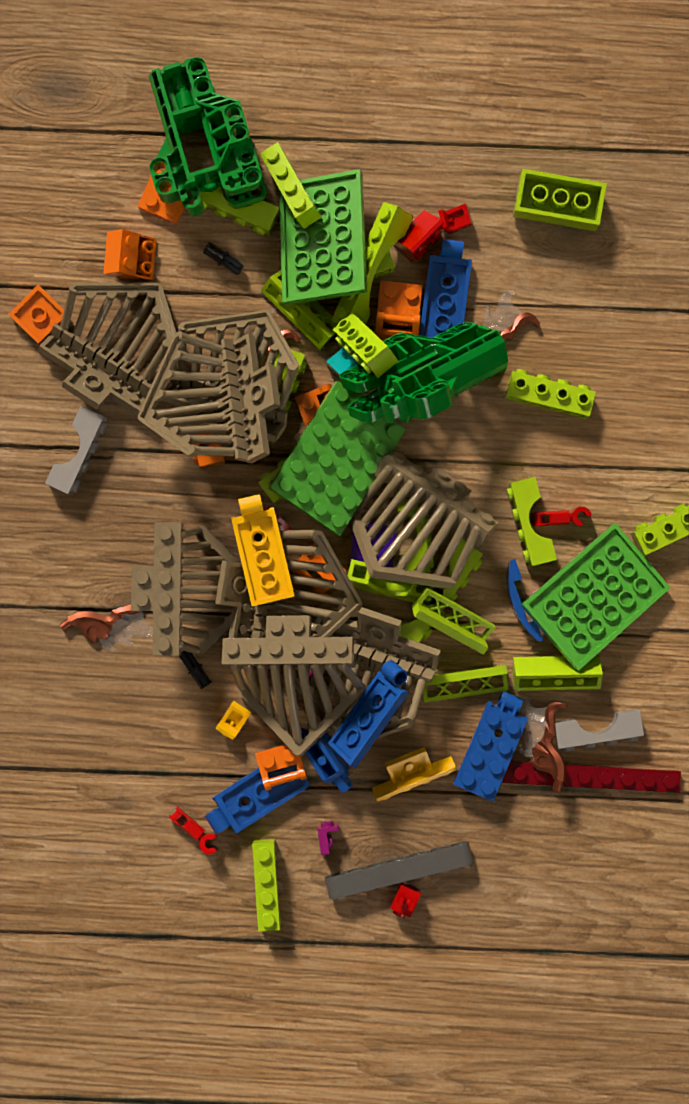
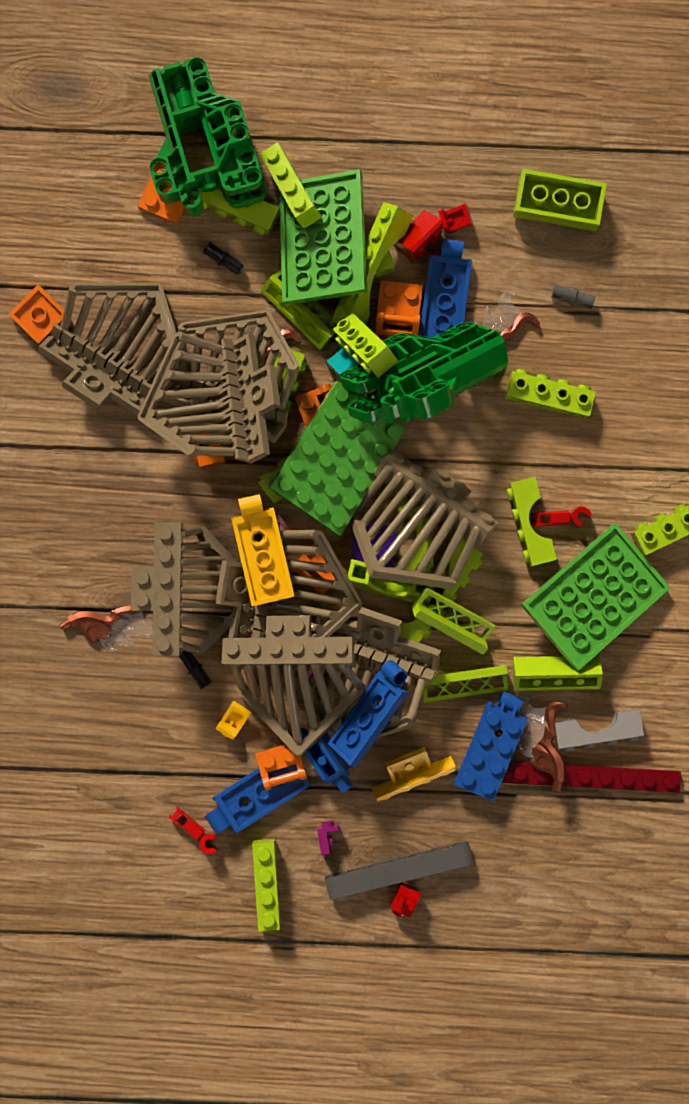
light grey arch [45,406,108,496] -> none
orange slope [103,229,156,281] -> none
blue slope [506,559,543,642] -> none
none -> dark grey pin [551,284,596,310]

